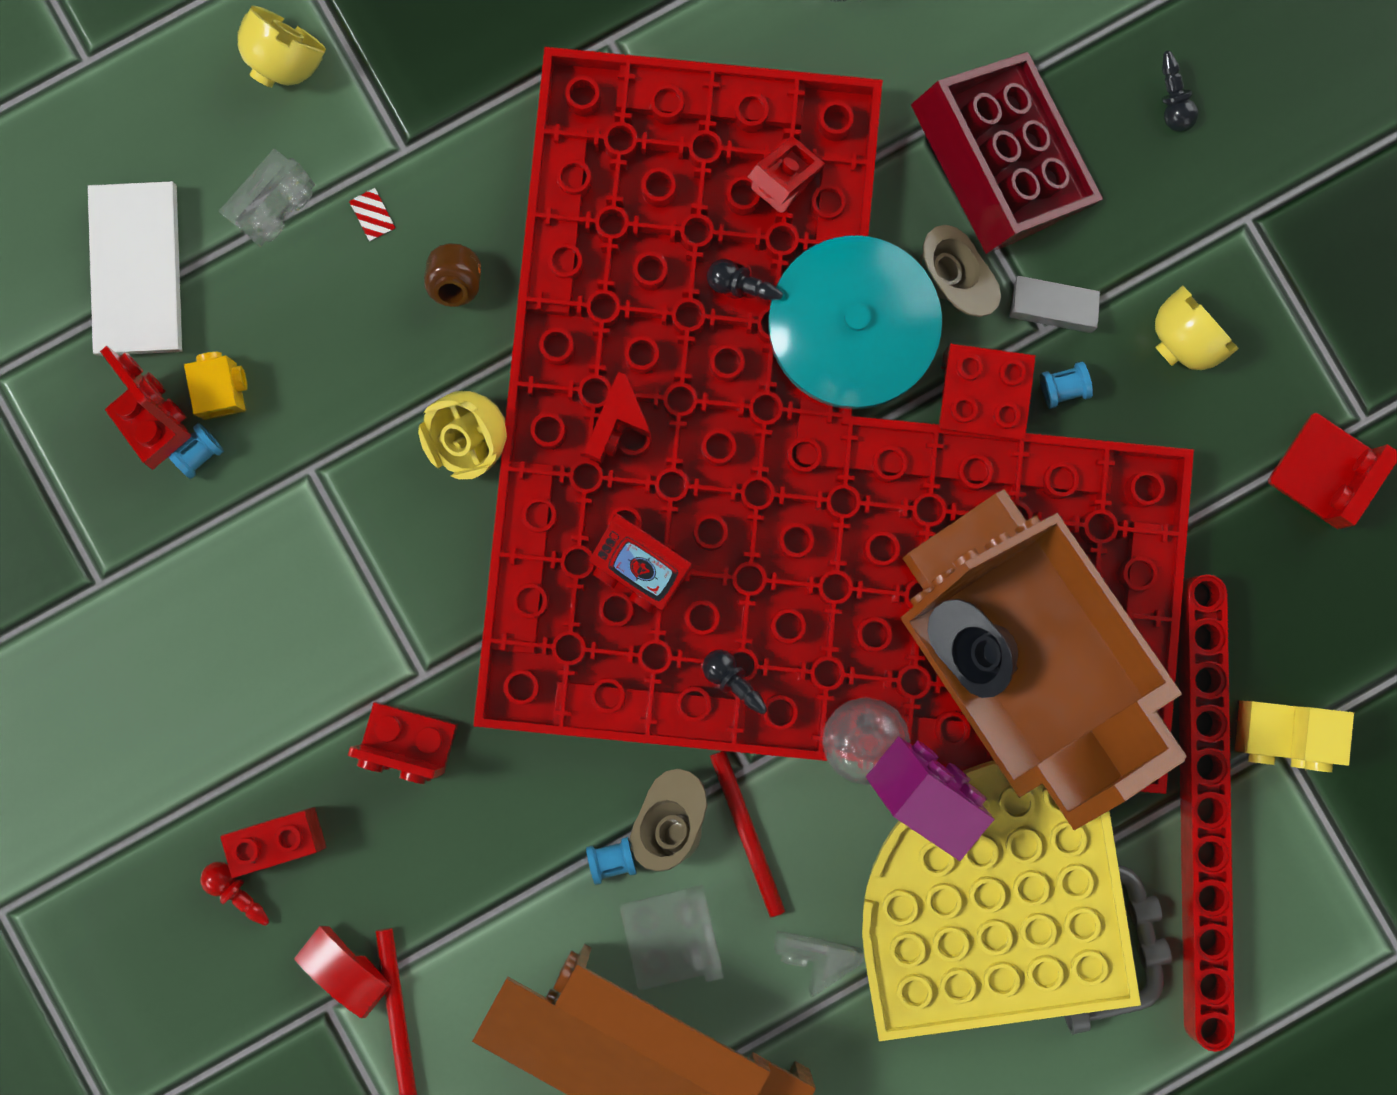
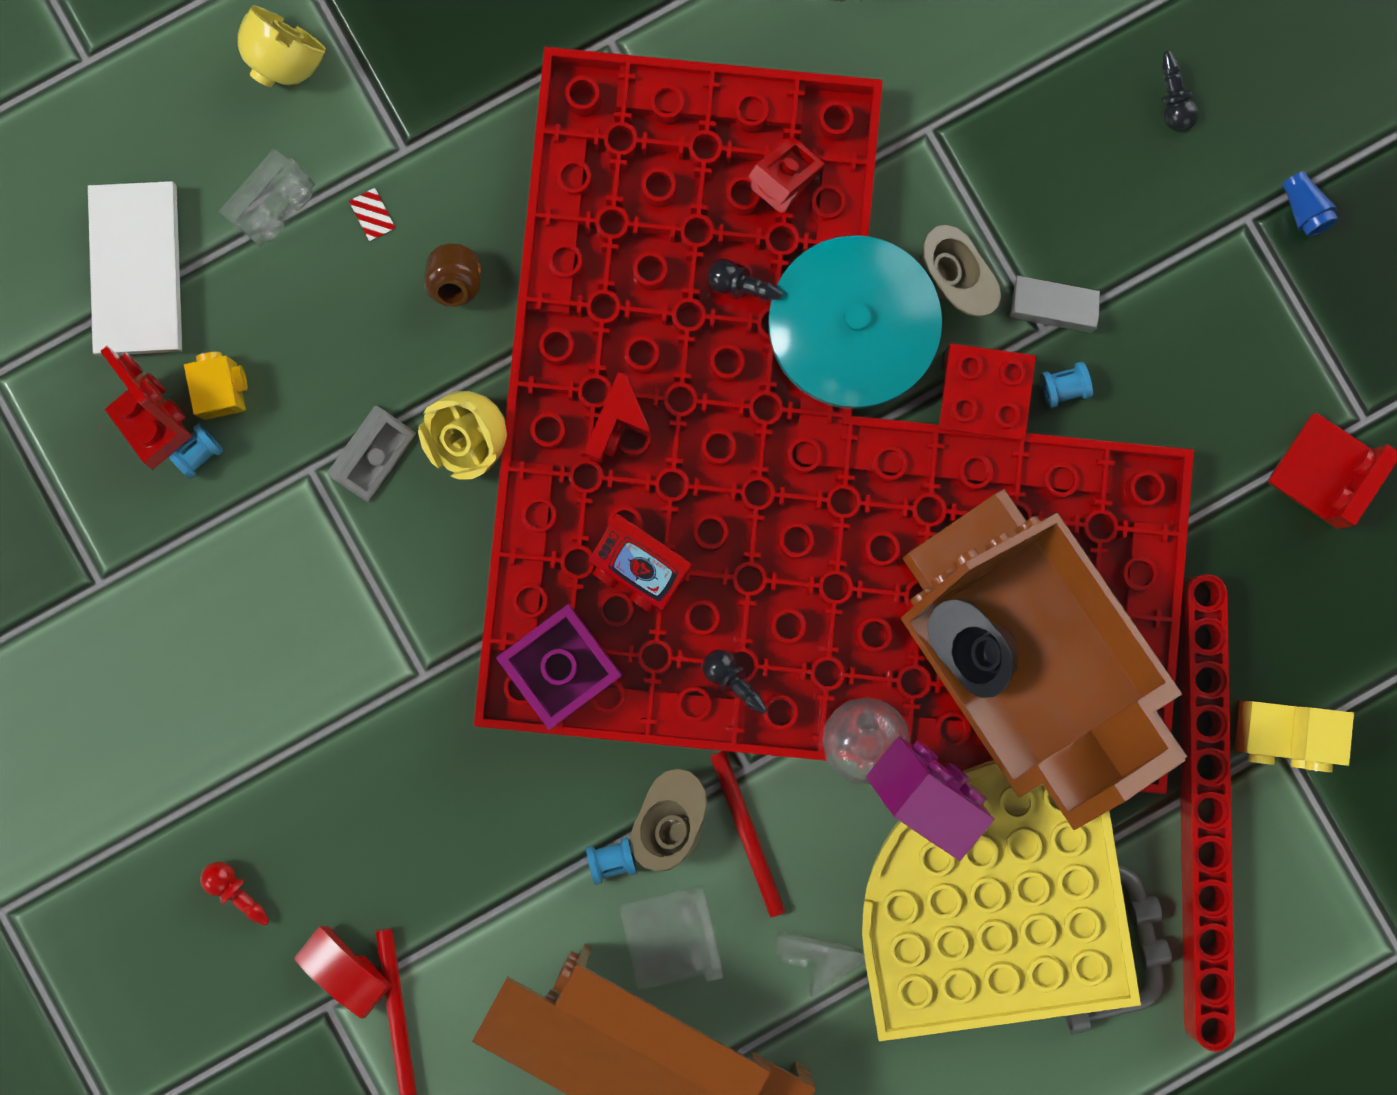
red brick [220,807,327,878] -> none
red bracket [347,702,458,784] -> none
dark red slope [911,52,1103,254] -> none
light yellow cylinder [1155,286,1239,370] -> none
none -> light grey slope [327,405,417,502]
none -> magenta brick [496,604,623,730]
none -> blue cone [1282,171,1339,237]

